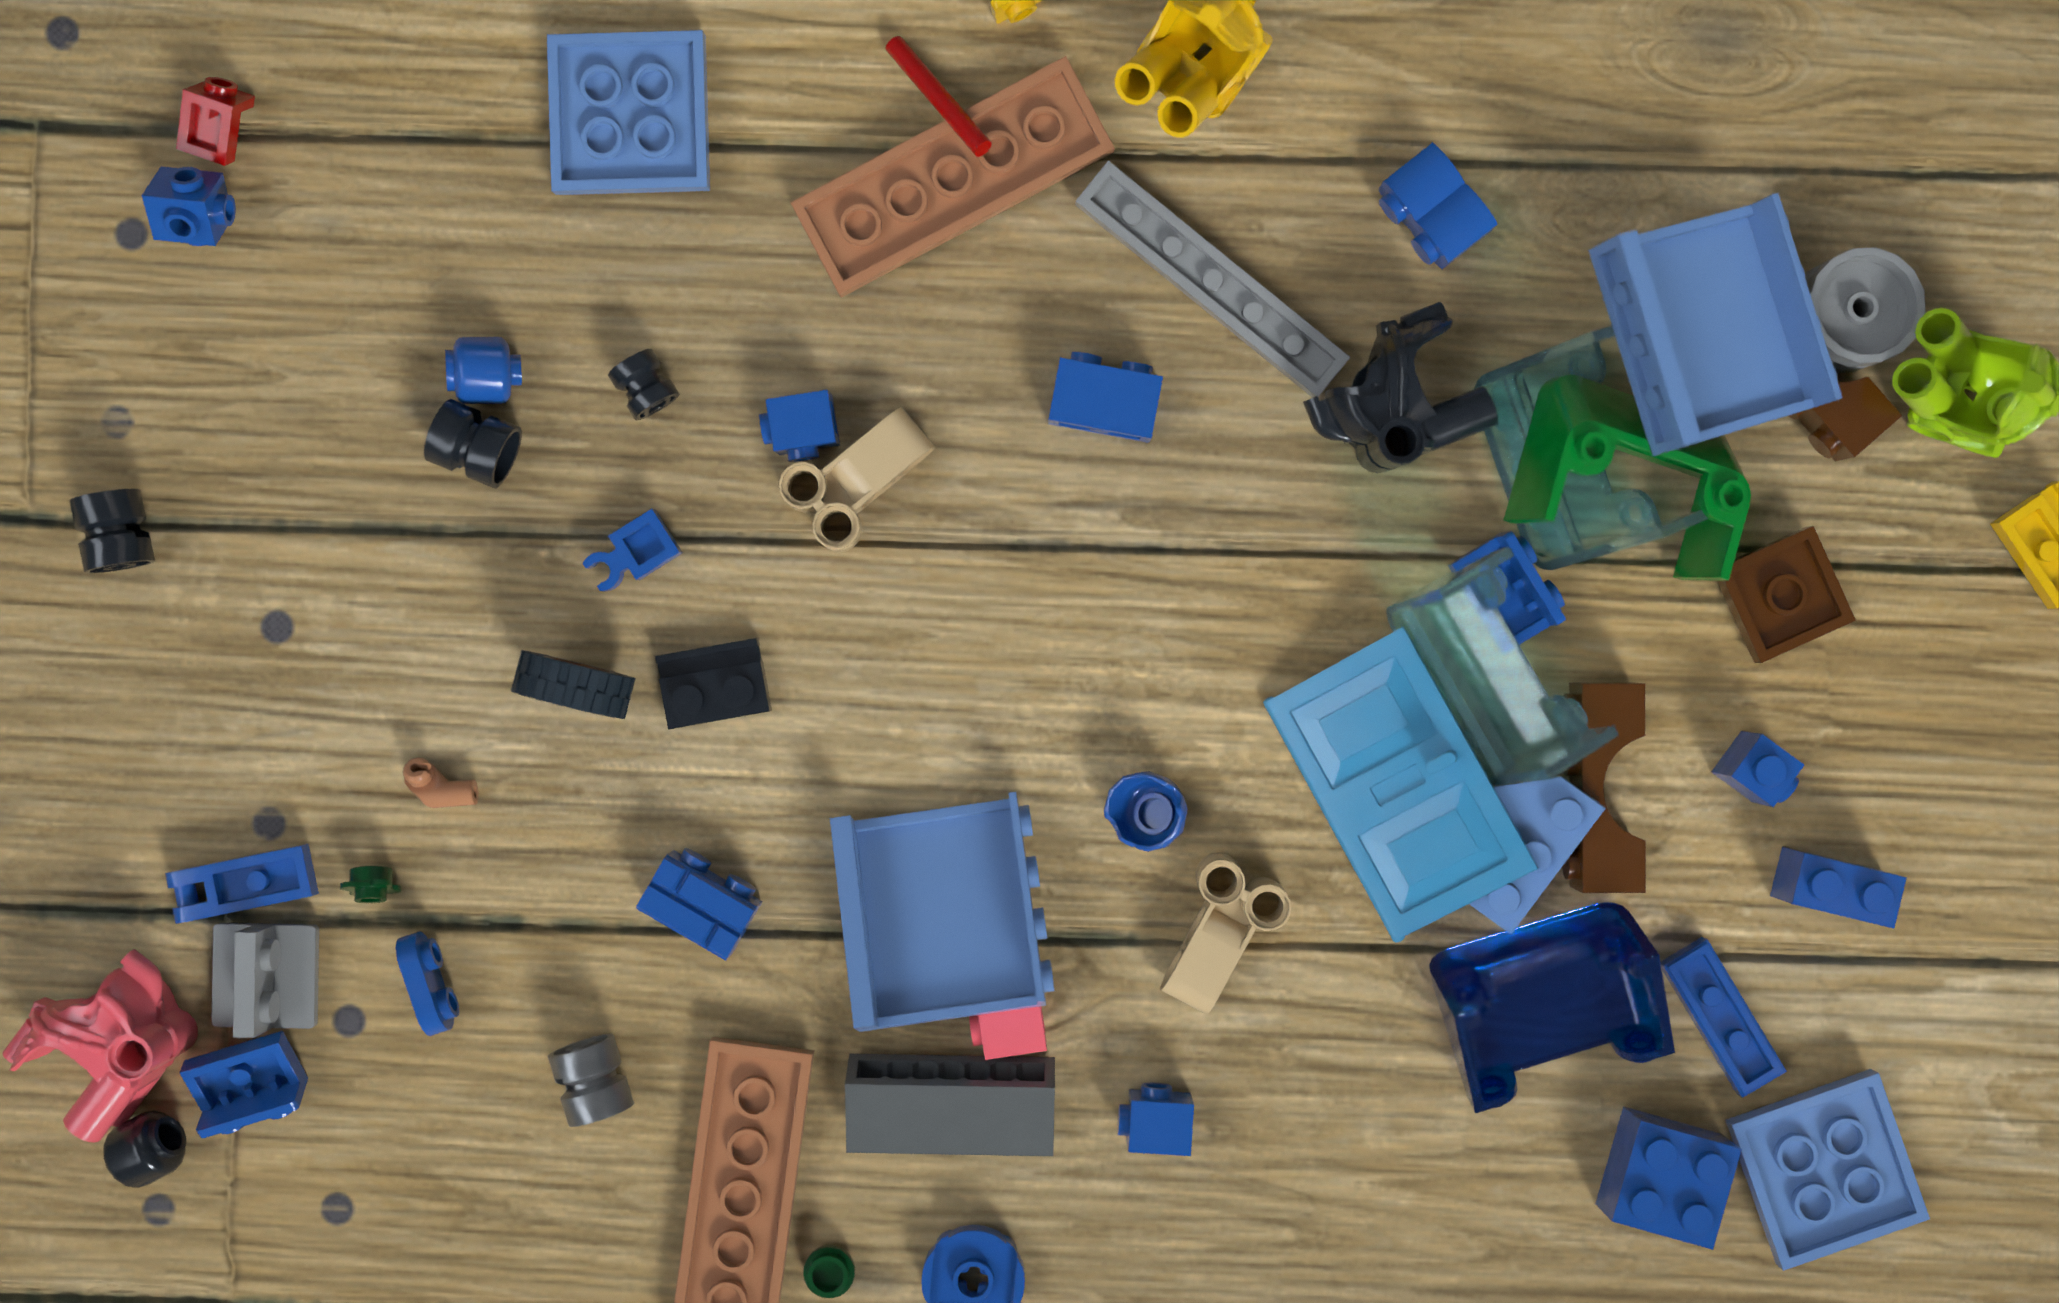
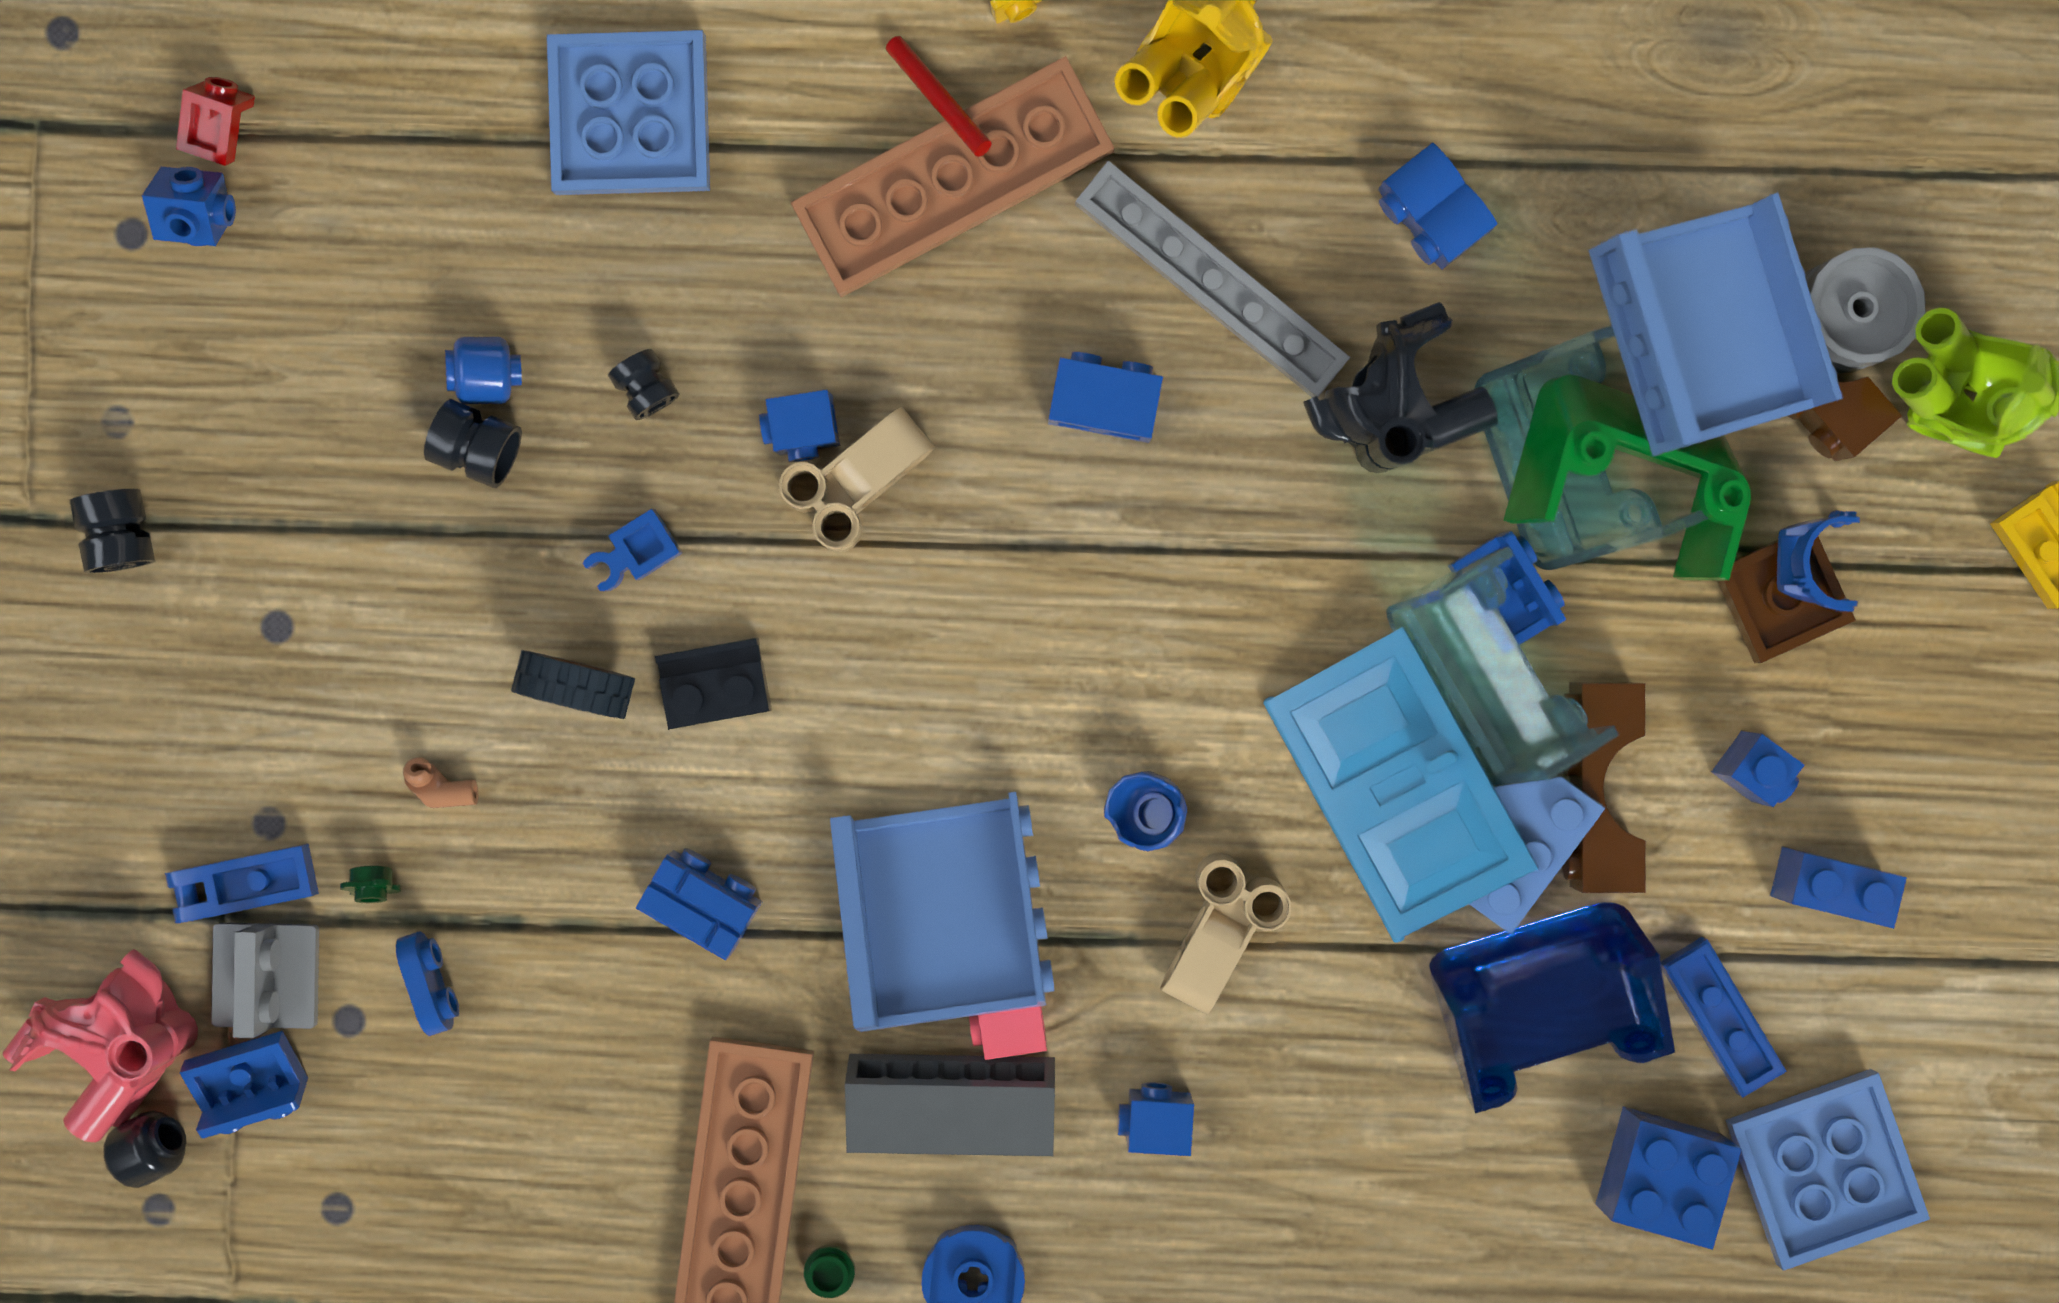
flat silver wheel [548,1034,634,1127] -> none
none -> blue helmet [1777,510,1860,612]

